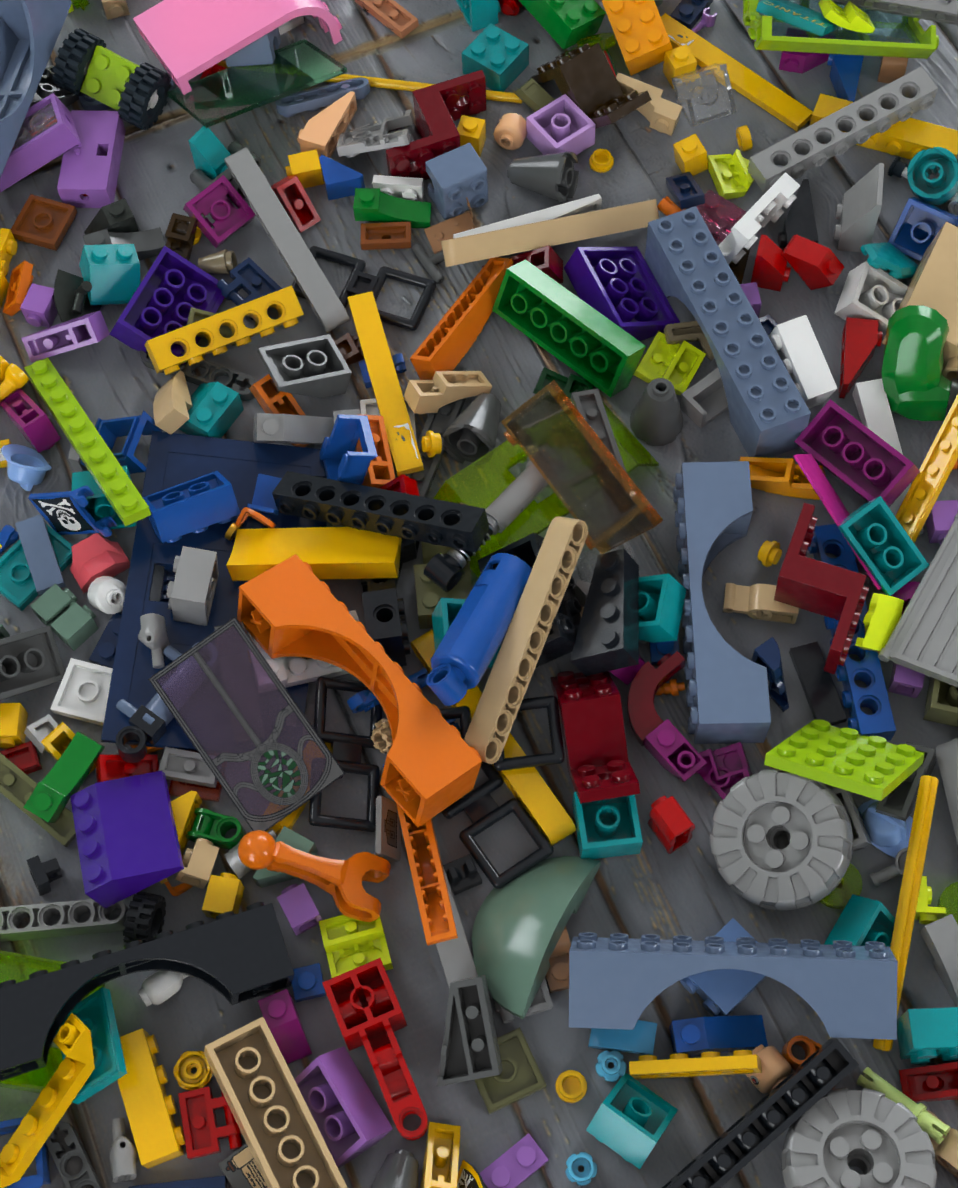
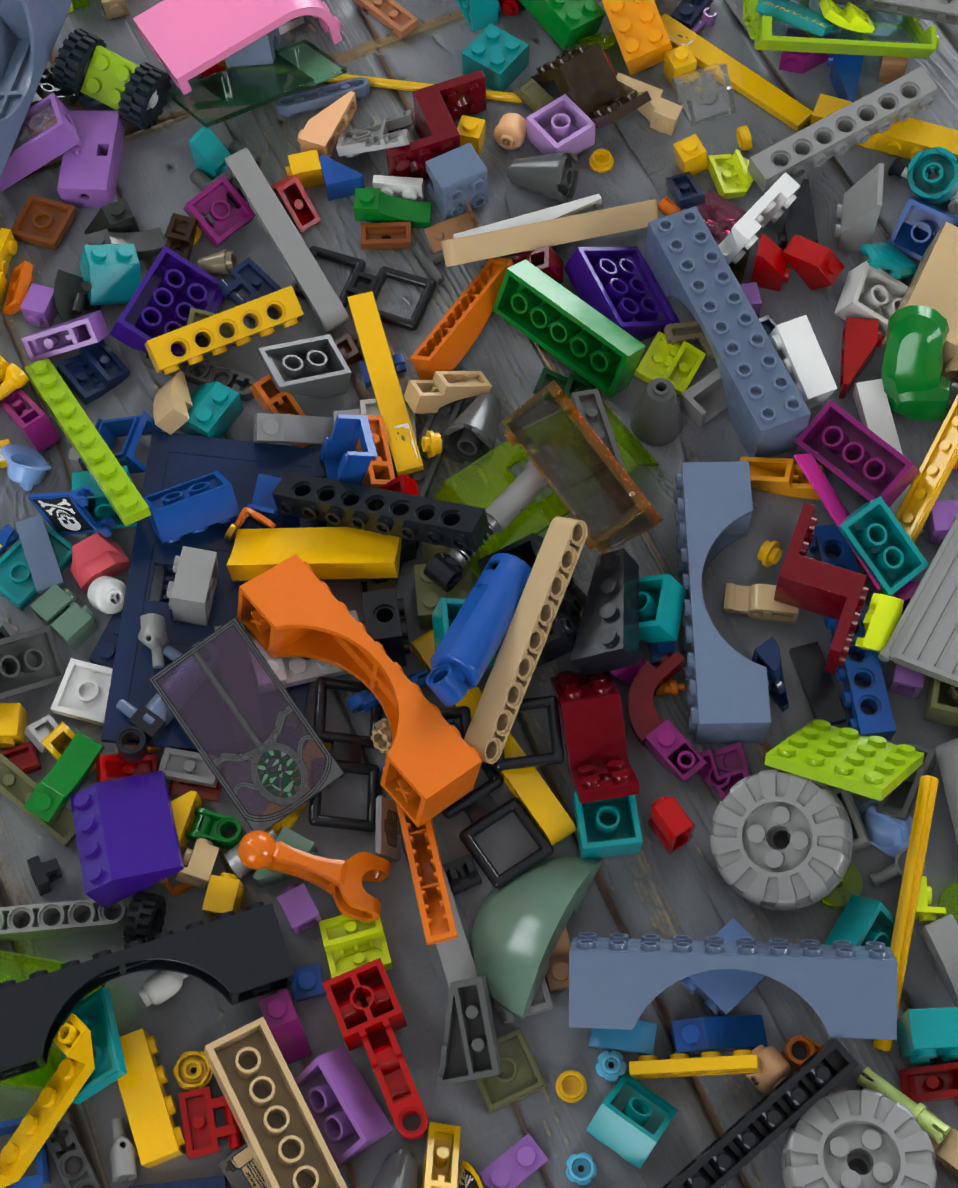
none -> dark blue slope [57,339,130,405]

